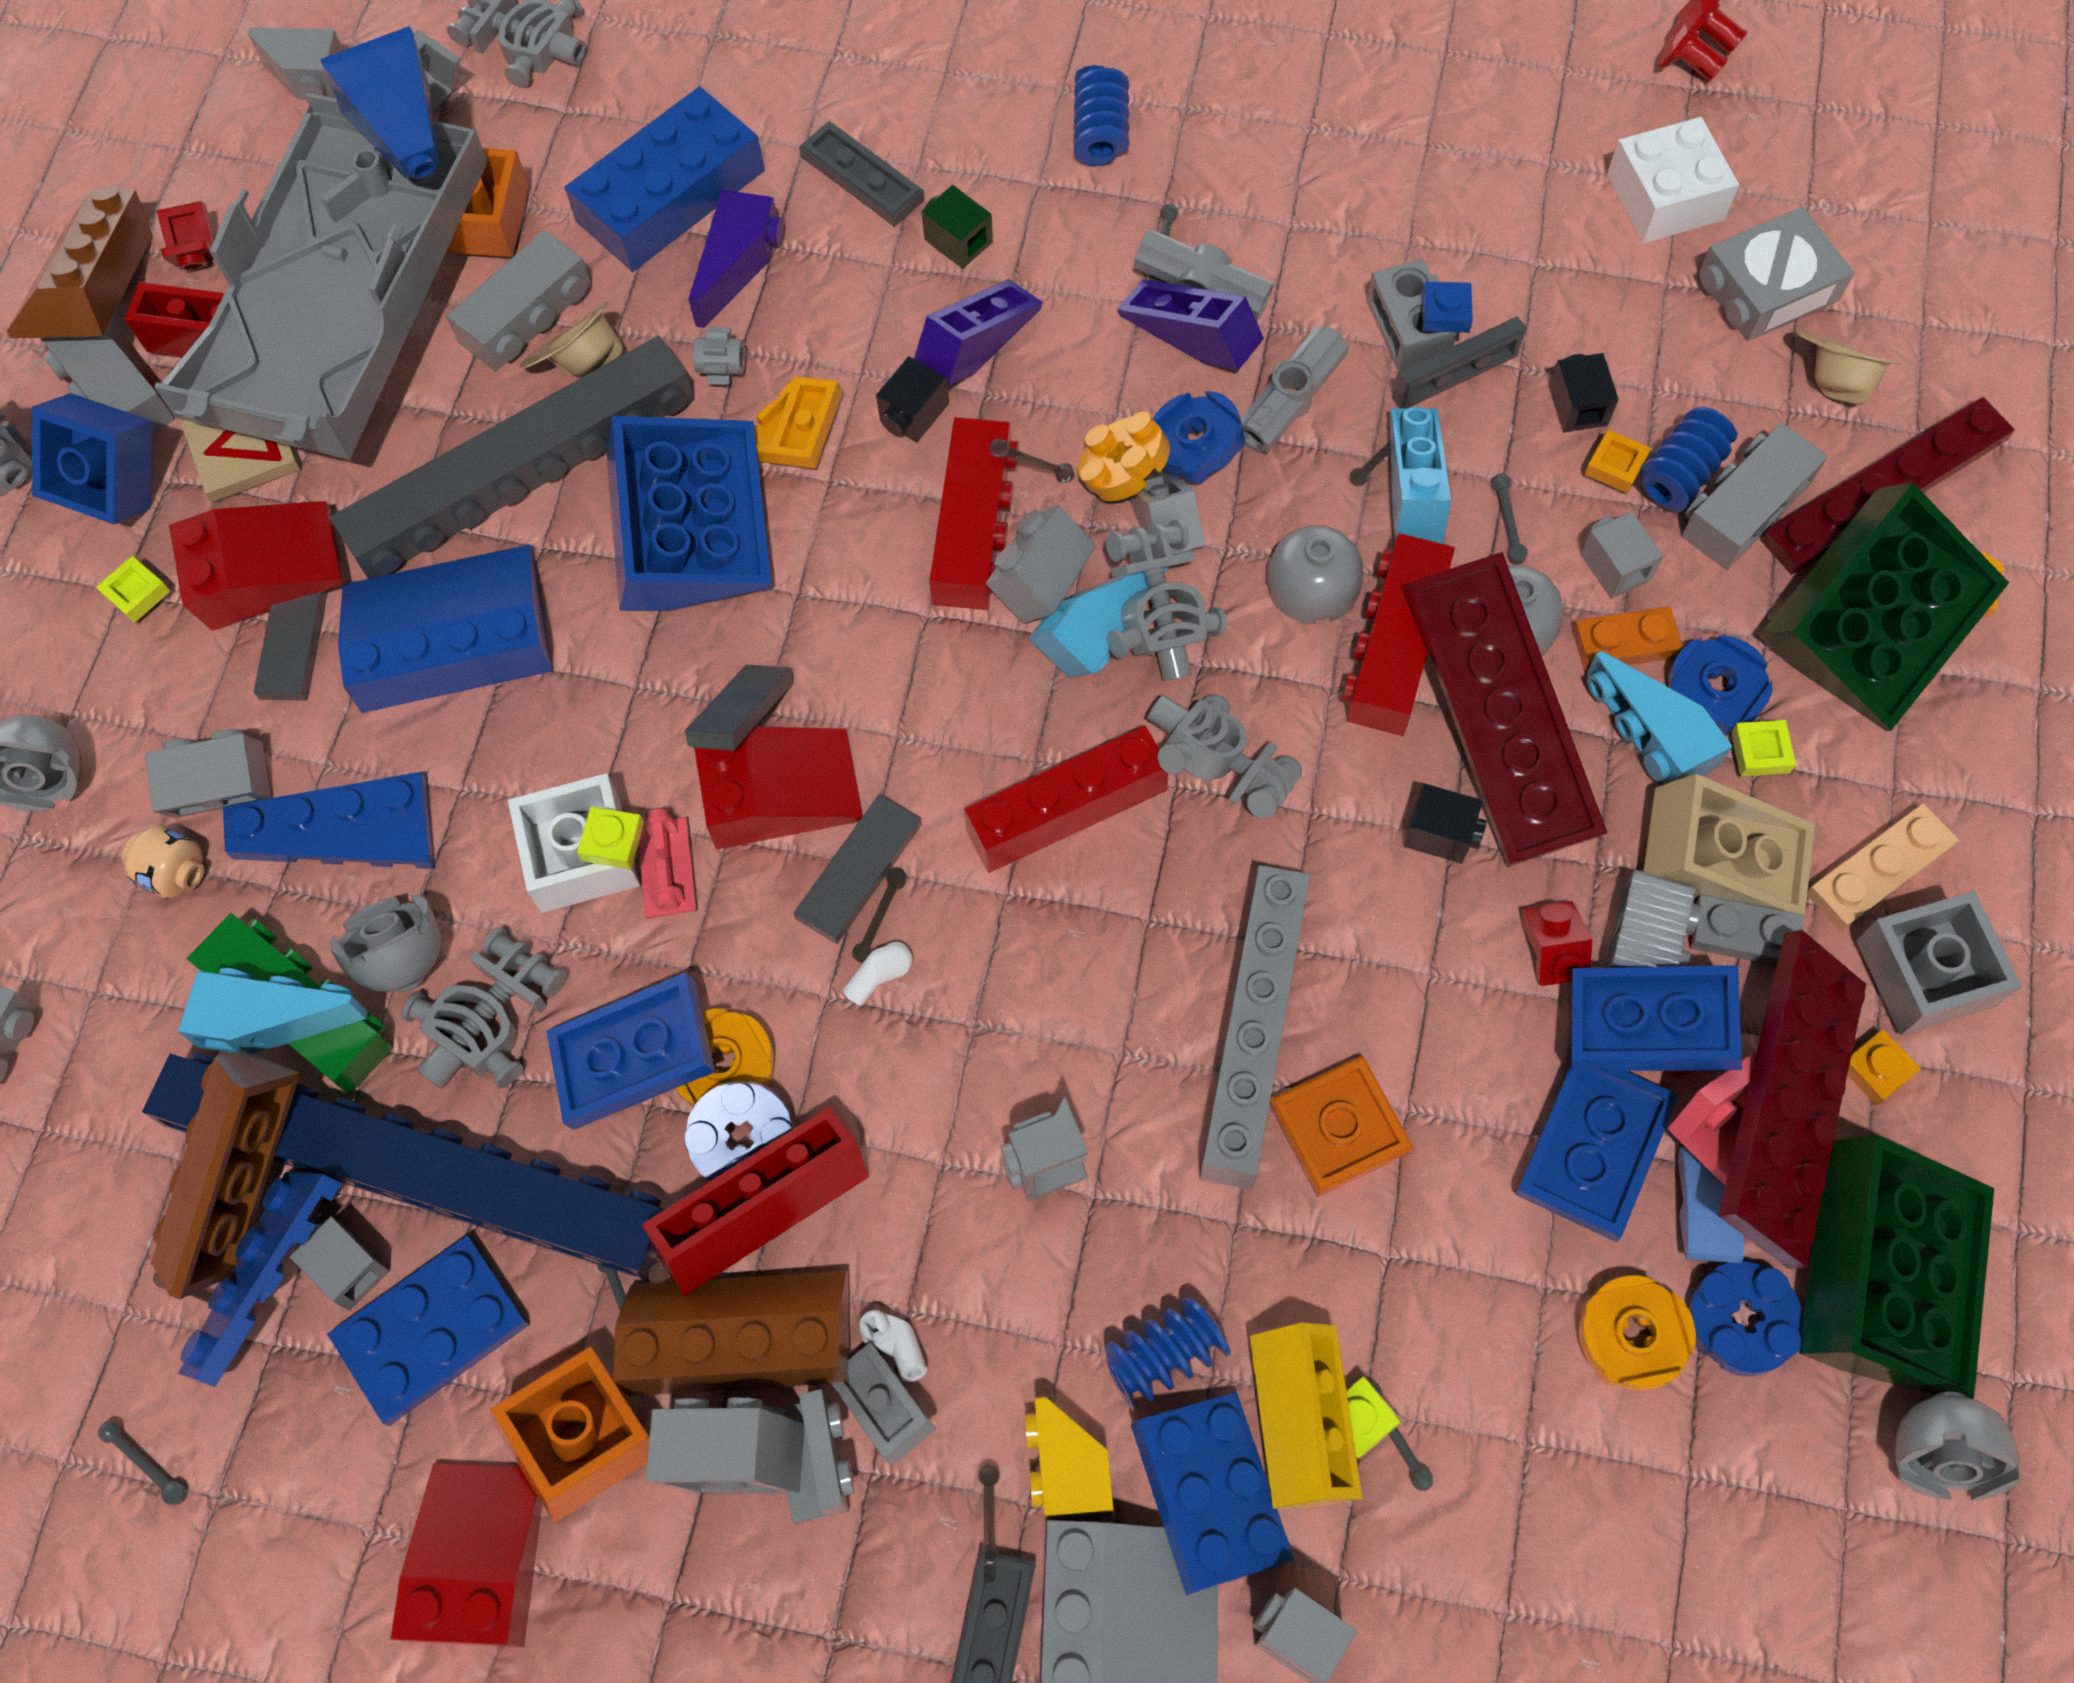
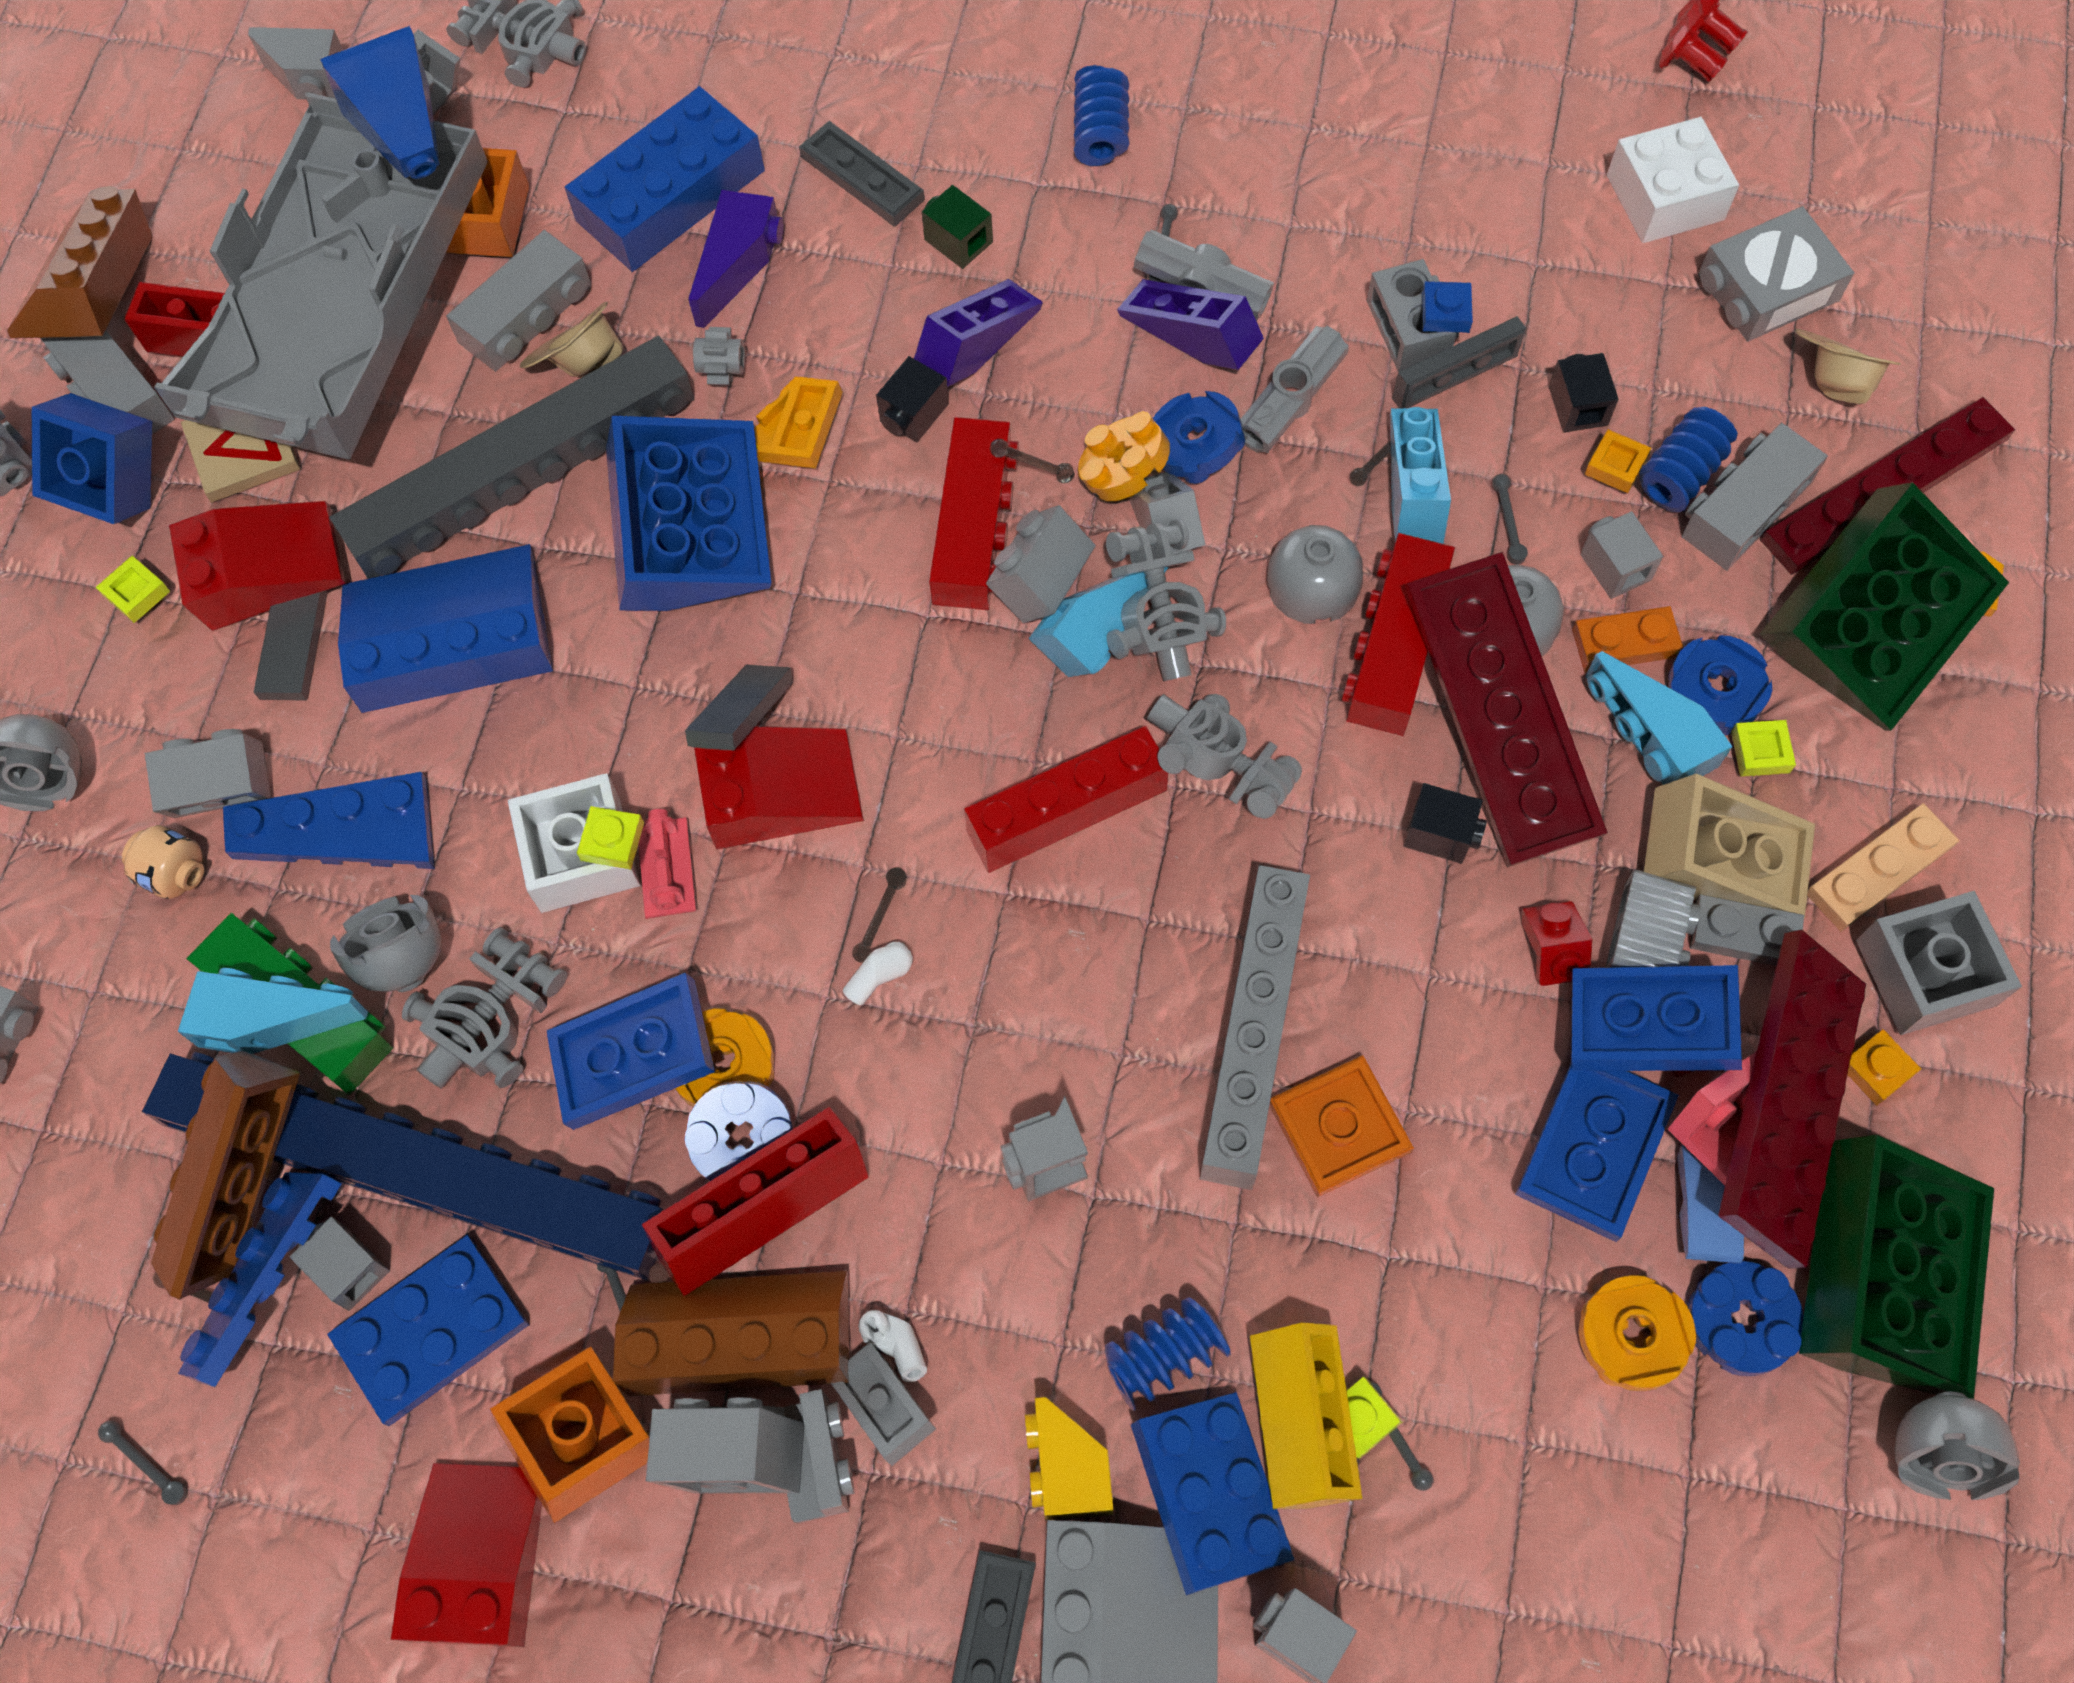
red bracket [156,201,215,270] -> none
dark grey tile [793,794,922,944] -> none
clear smoke hinge [978,1464,1000,1583] -> none

